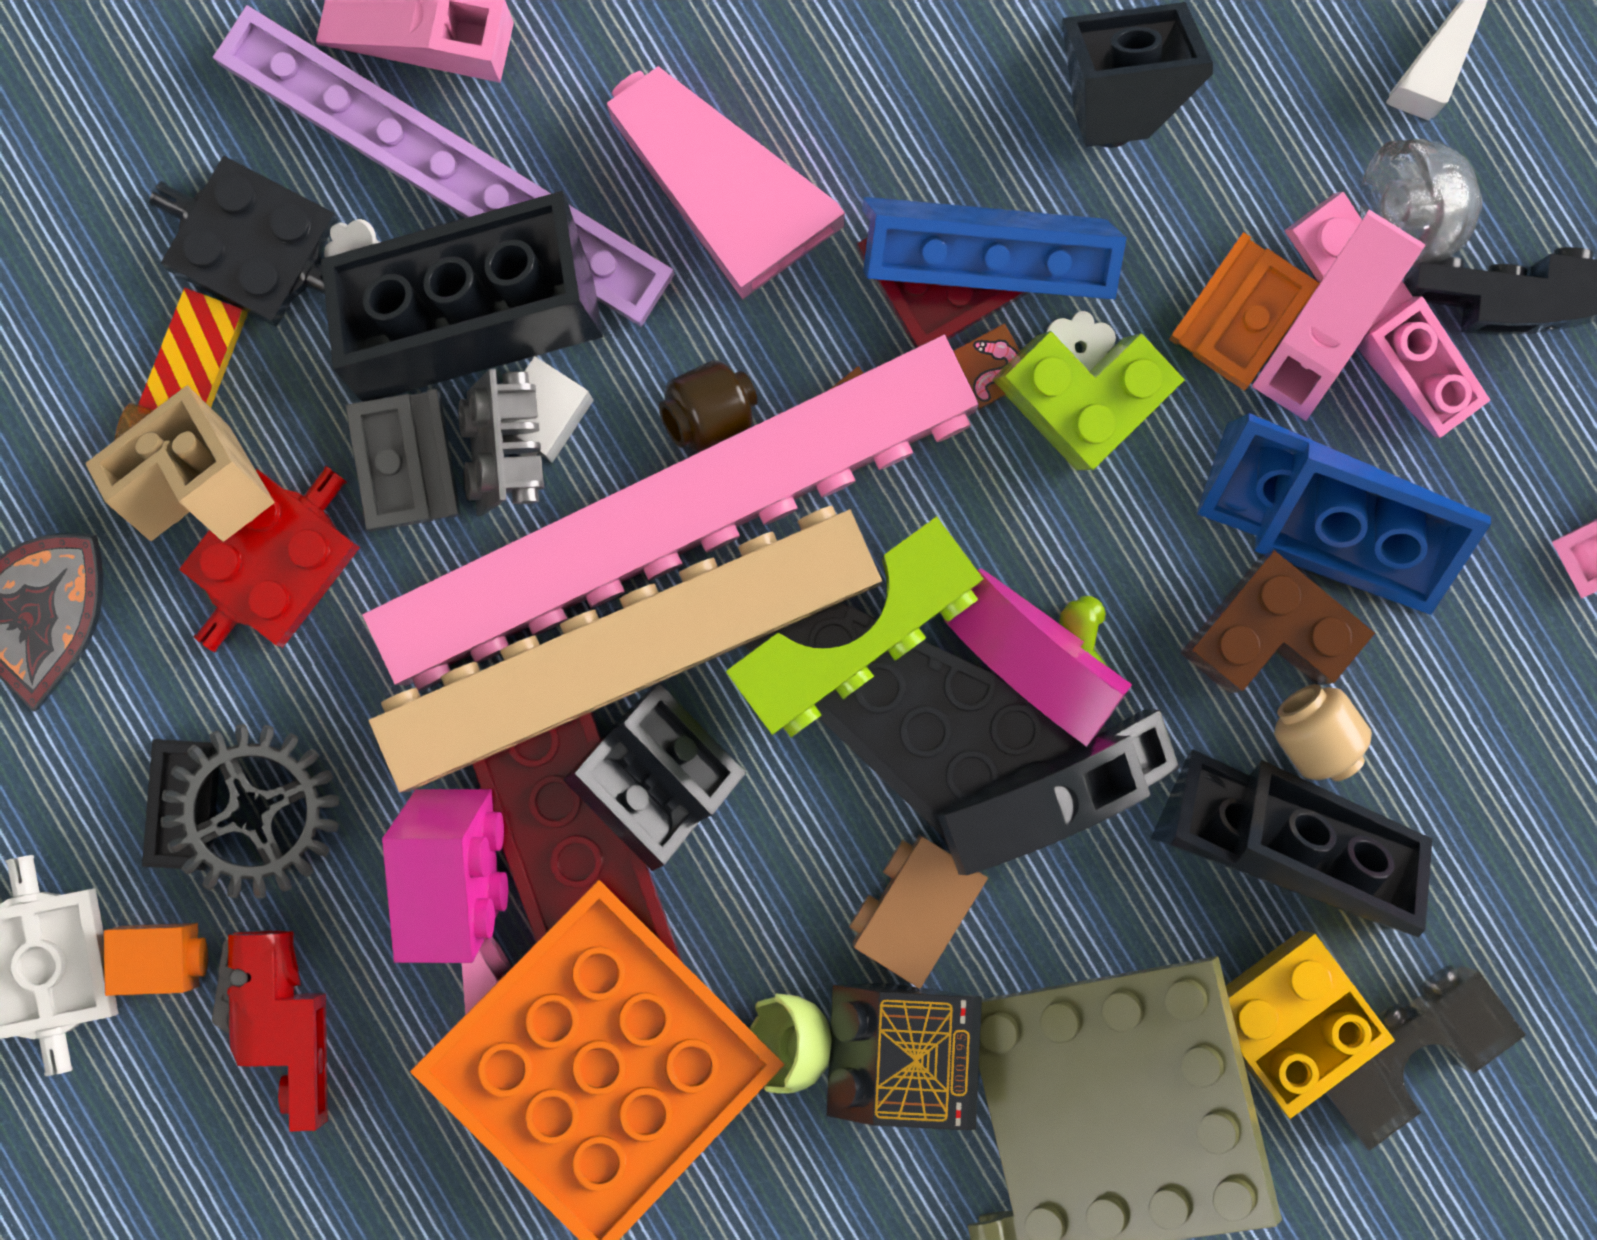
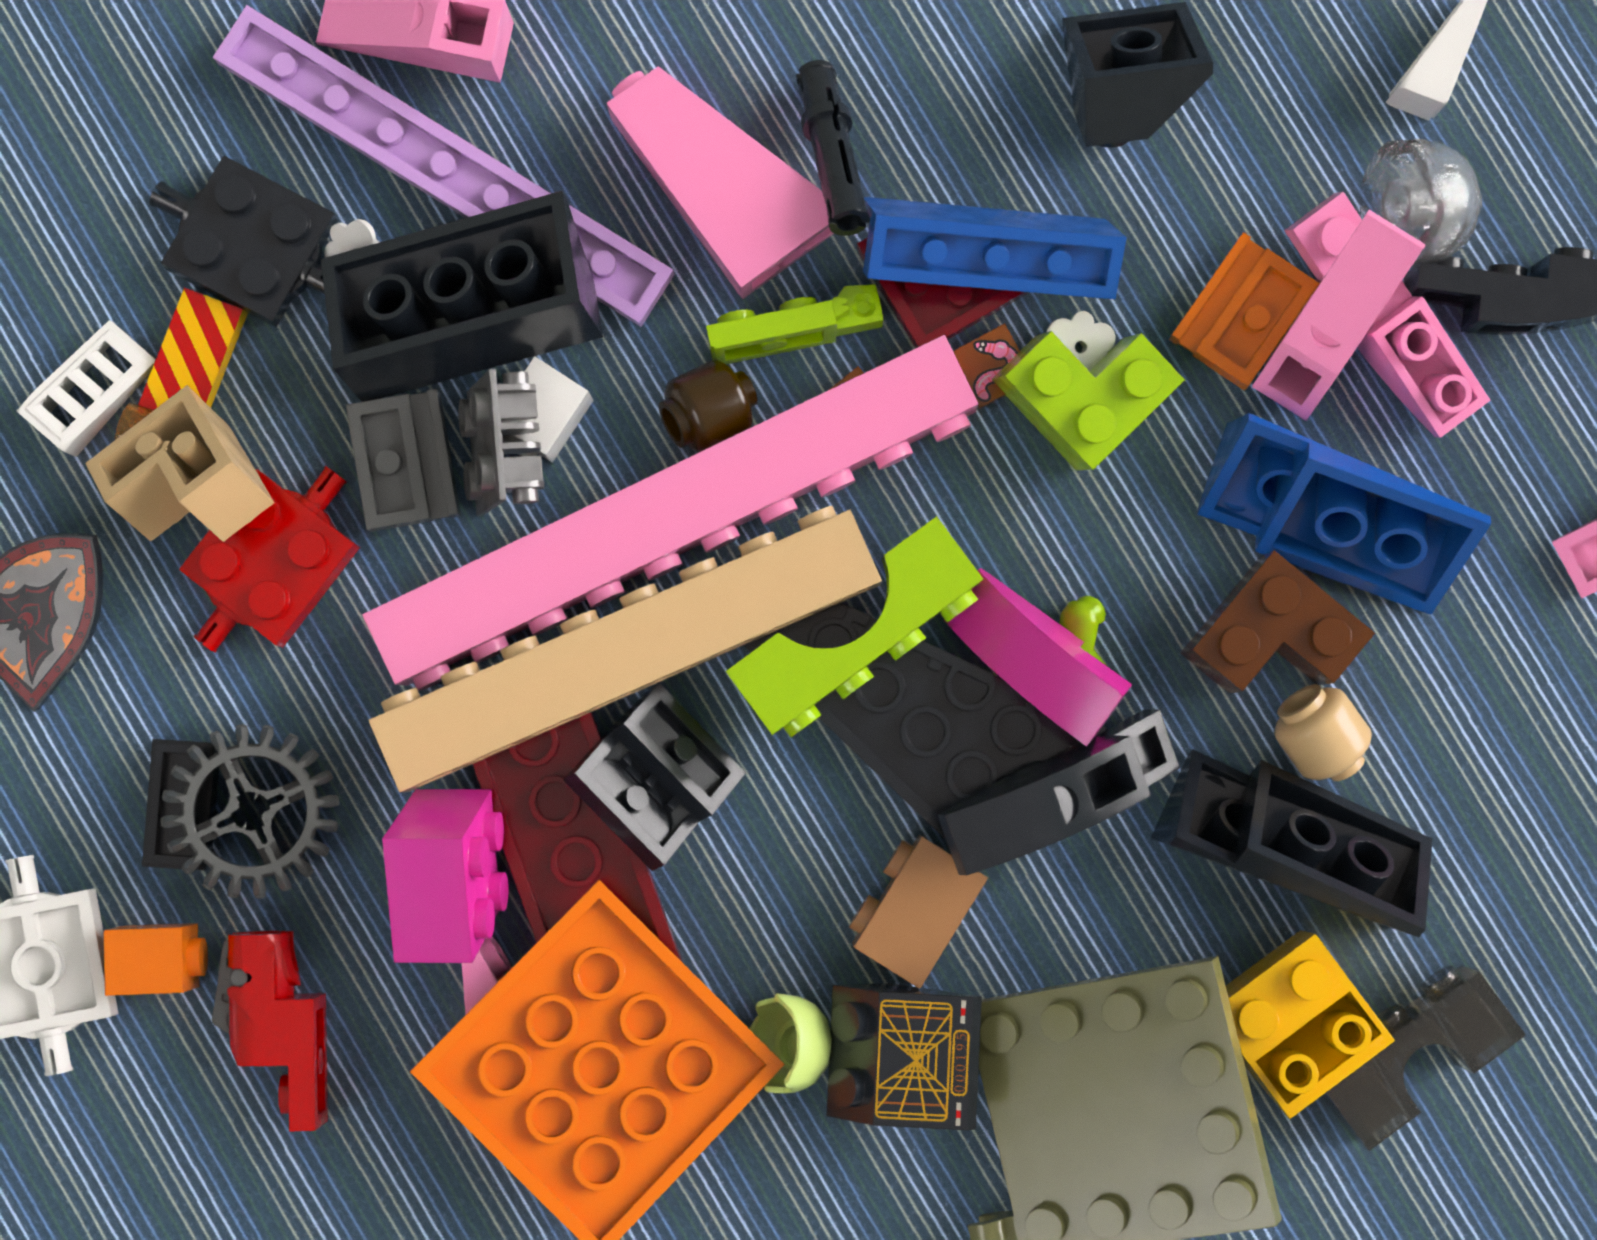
none -> white slope [16,320,156,457]
none -> lime hinge [706,284,883,364]
none -> black pin [795,60,870,236]

